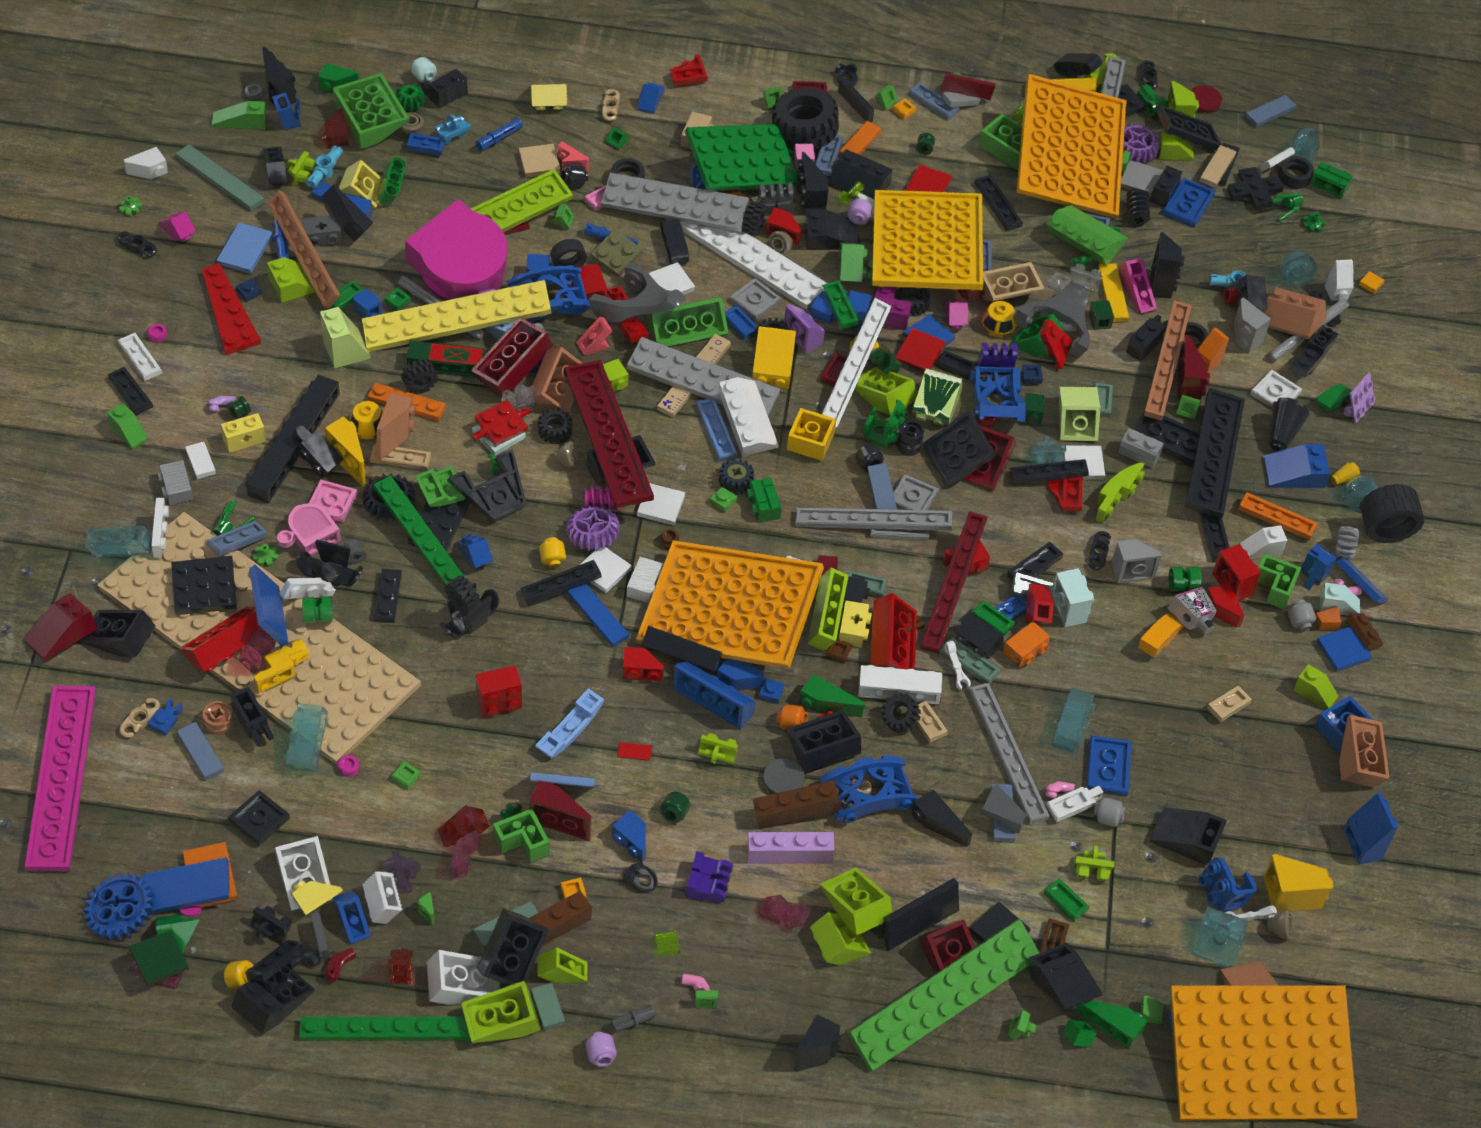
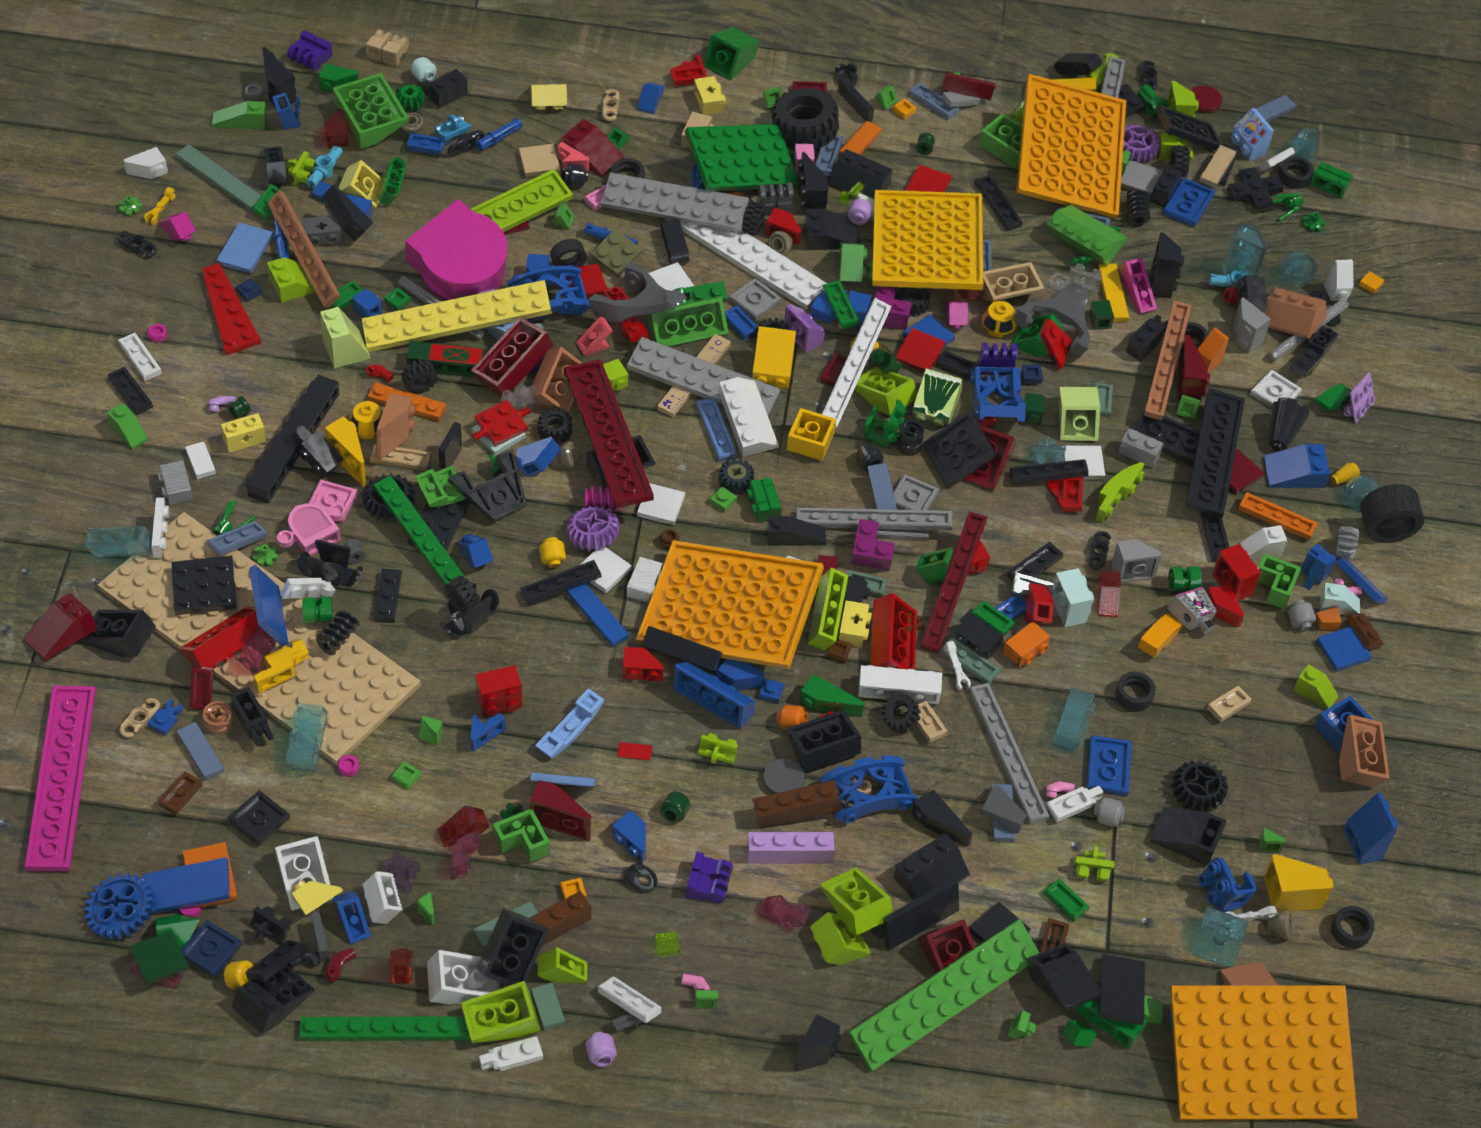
none -> yellow piece [144,187,176,225]
none -> reddish brown plate [158,771,203,816]
none -> dark blue plate [181,920,243,978]
none -> dark red tile [190,666,214,709]
none -> green plate [252,184,286,221]
none -> dark purple legs [287,30,333,71]
none -> black piece [316,611,360,655]
none -> red arm [365,365,394,383]
none -> tan legs [366,29,409,67]
none -> bright green slope [419,716,443,745]
none -> black tile [438,422,462,471]
none -> black piece [448,130,485,156]
none -> blue slope [471,713,506,752]
none -> white hinge [479,1036,543,1071]
none -> blue slope [517,437,560,477]
none -> dark red slope [561,119,624,177]
none -> white tile [598,976,661,1023]
none -> green plate [674,281,728,304]
none -> light yellow brick [694,76,726,115]
none -> green slope [703,27,760,80]
none -> black slope [767,516,826,546]
none -> magenta brick [851,519,895,571]
none -> black slope [894,833,970,901]
none -> green slope [915,547,953,585]
none -> clear red slope [1097,570,1121,618]
none -> black tile [1099,954,1145,1025]
none -> black tyre [1115,671,1156,712]
none -> black tyre [1170,145,1190,178]
none -> black gear [1172,759,1228,812]
none -> clear light blue slope [1222,221,1267,276]
none -> dark red tile [1229,449,1264,494]
none -> light blue slope [1230,108,1274,161]
none -> bright green slope [1259,828,1286,852]
none -> black tyre [1331,906,1375,949]

